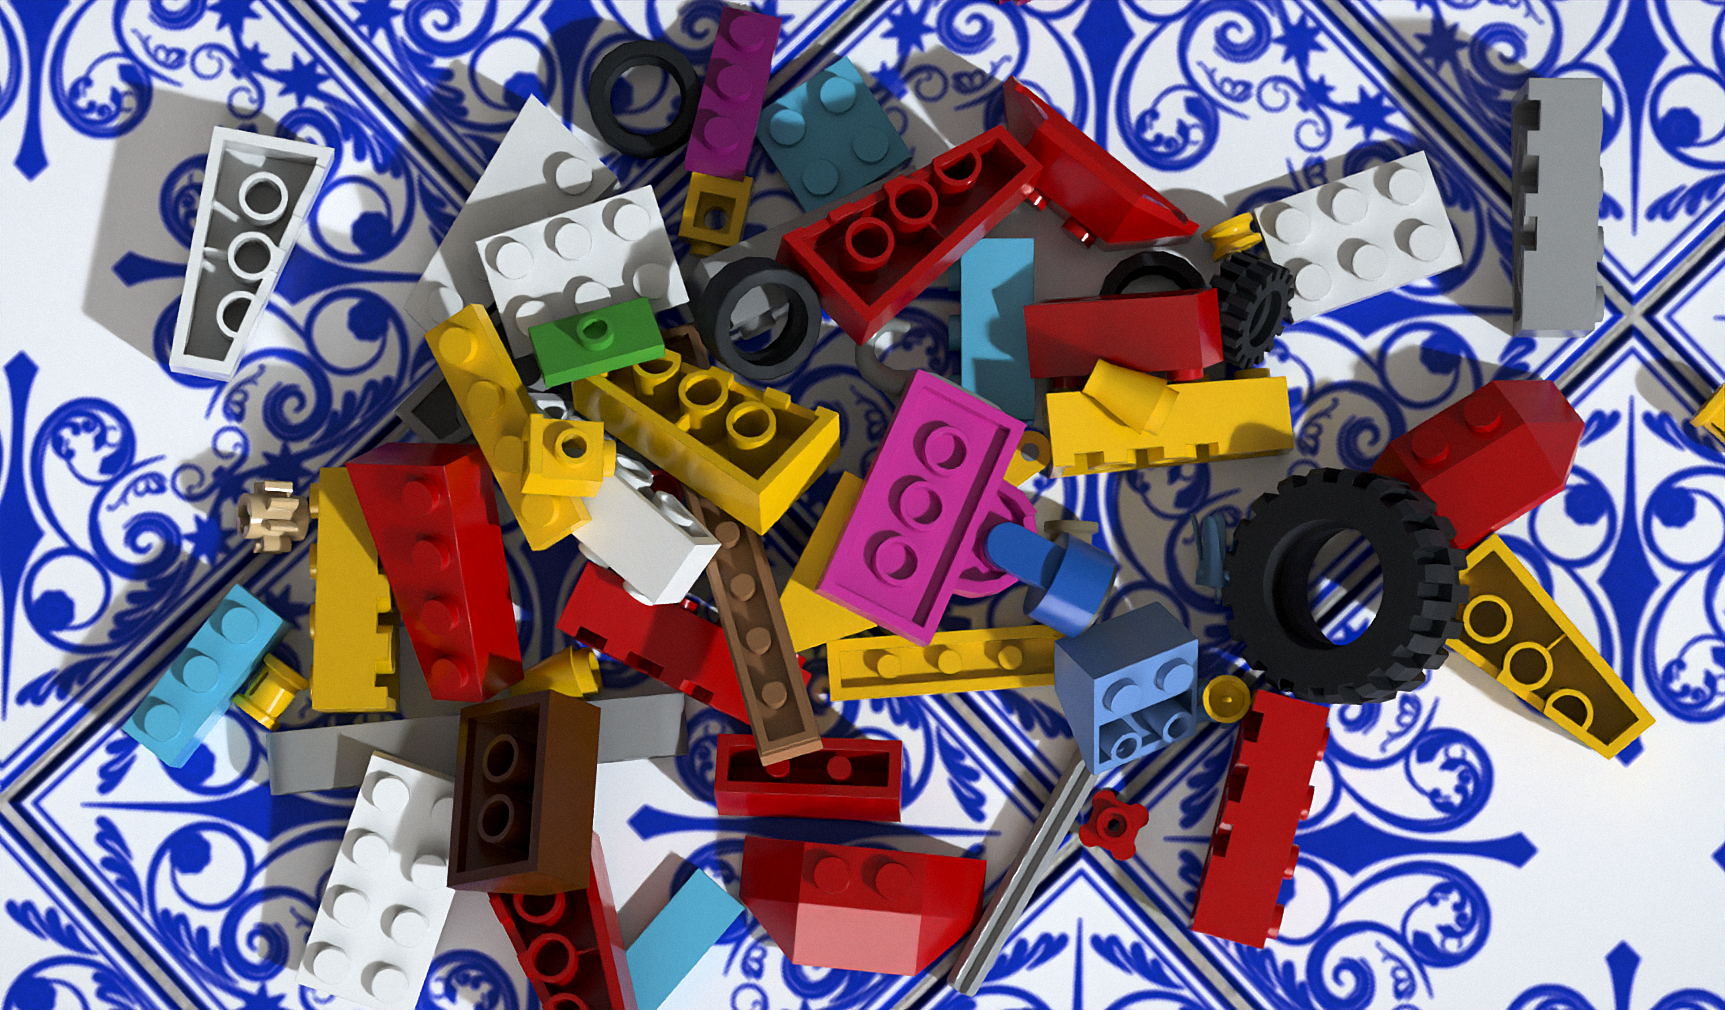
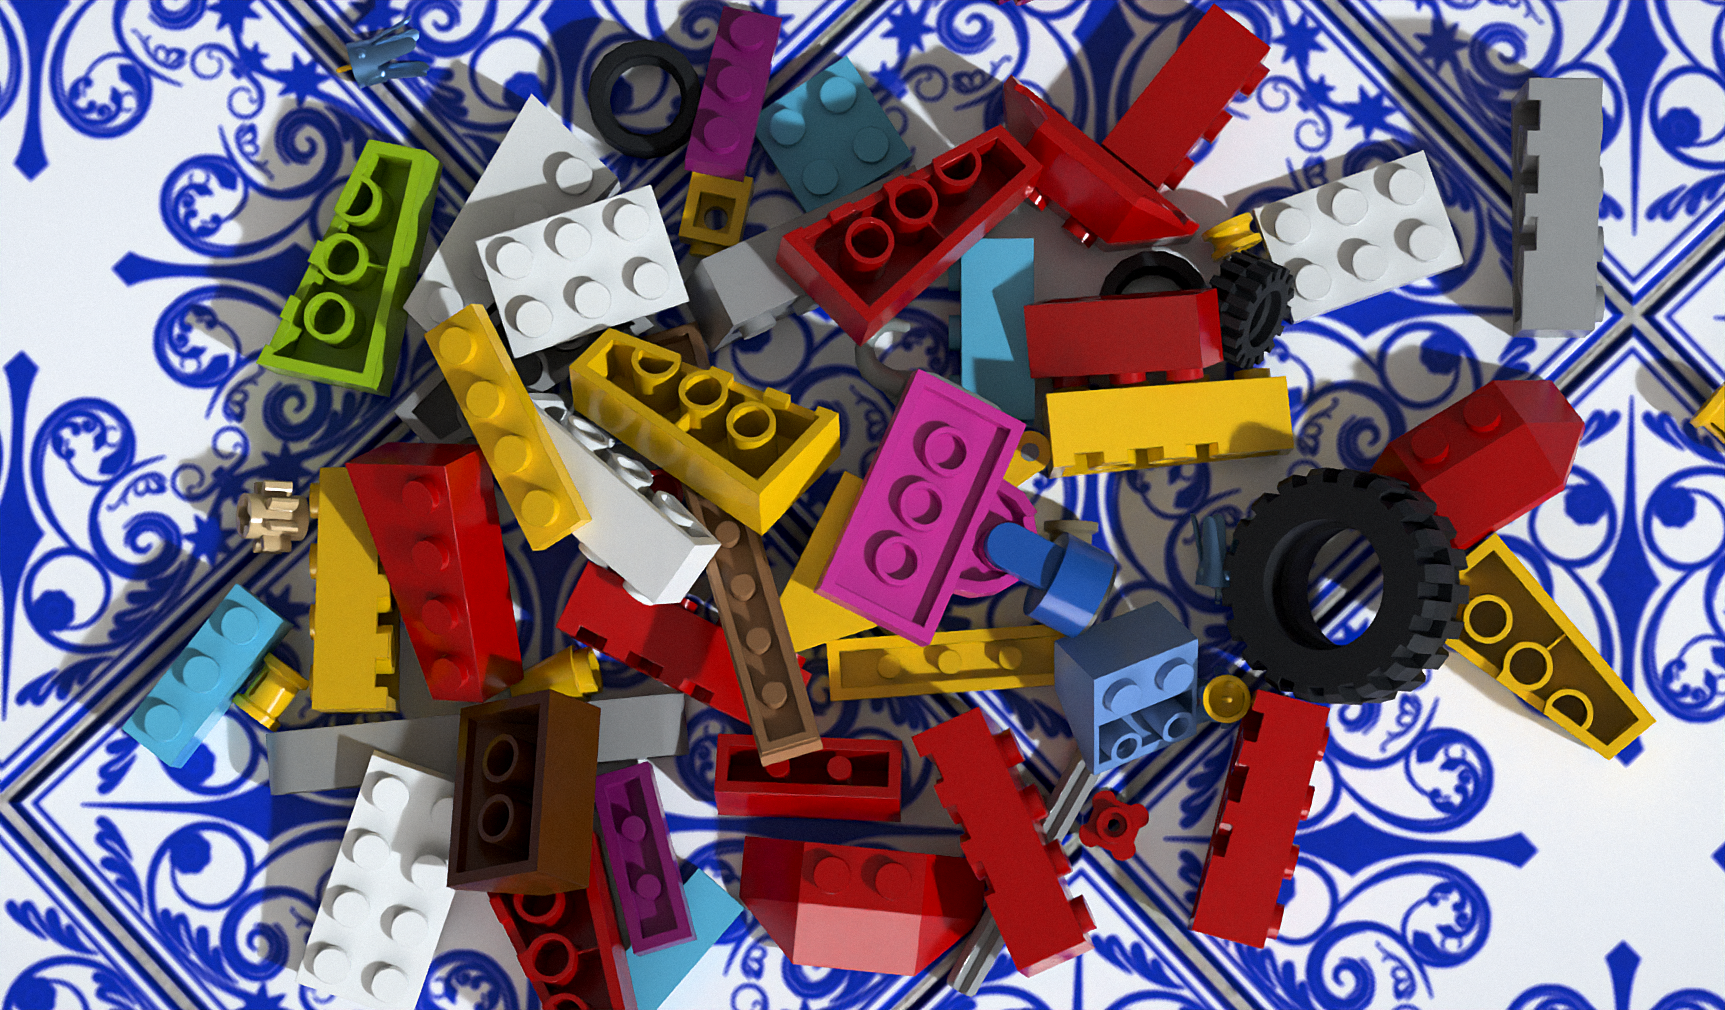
white wedge [169,125,335,382] -> none
yellow brick [521,413,616,497] -> none
bright green plate [528,296,665,388] -> none
black tyre [696,257,822,380] -> none
yellow cone [1082,358,1179,436] -> none
none -> lime wedge [256,139,444,397]
none -> flat silver piece [336,15,430,89]
none -> magenta plate [595,761,697,957]
none -> red wedge [911,706,1097,978]
none -> red brick [1101,3,1271,193]

